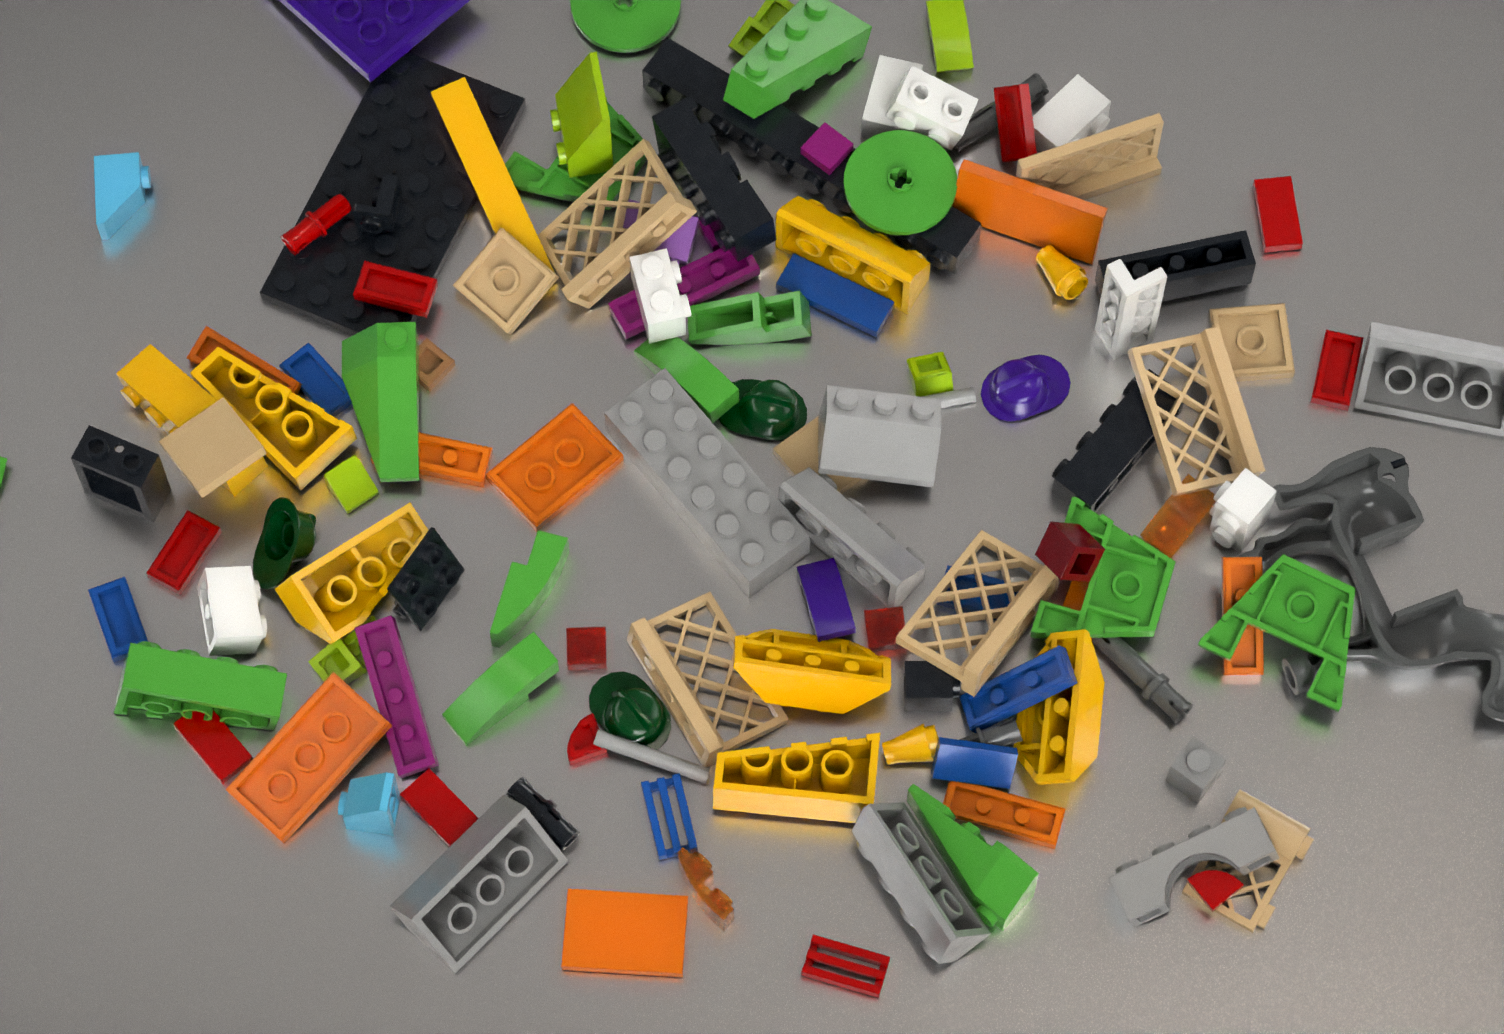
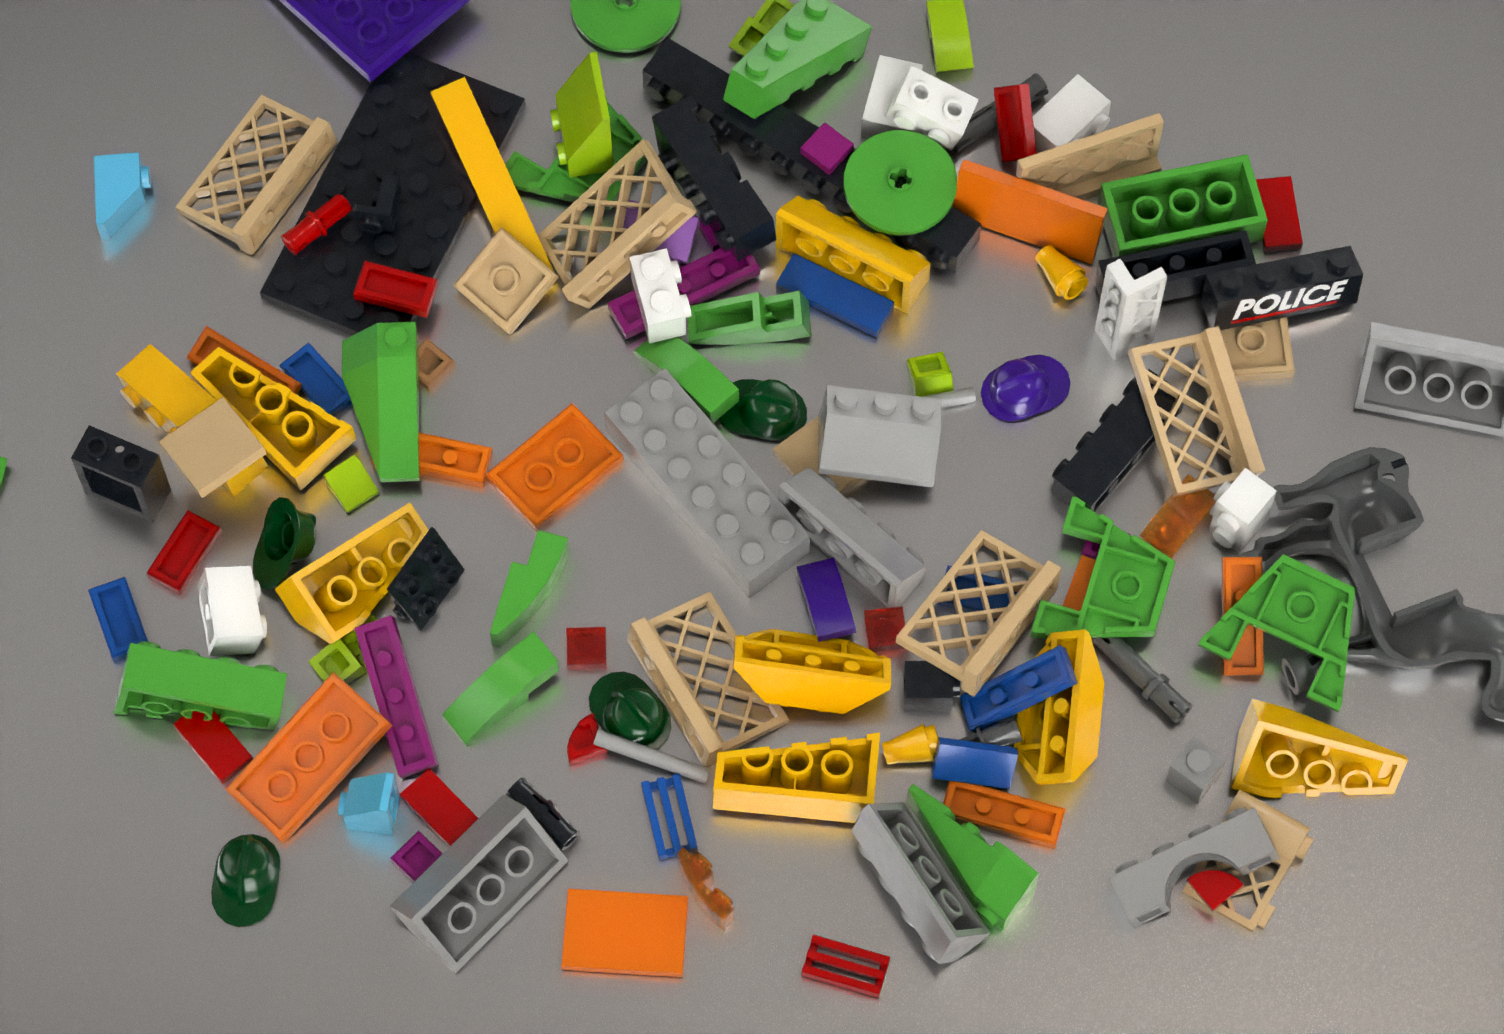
dark red brick [1035,521,1105,582] -> none
red tile [1310,330,1364,411] -> none
none -> tan fence [175,94,338,256]
none -> dark green piece [211,834,280,927]
none -> magenta tile [390,830,443,883]
none -> bright green brick [1098,154,1268,257]
none -> black brick [1201,246,1363,330]
none -> yellow wedge [1230,699,1408,798]

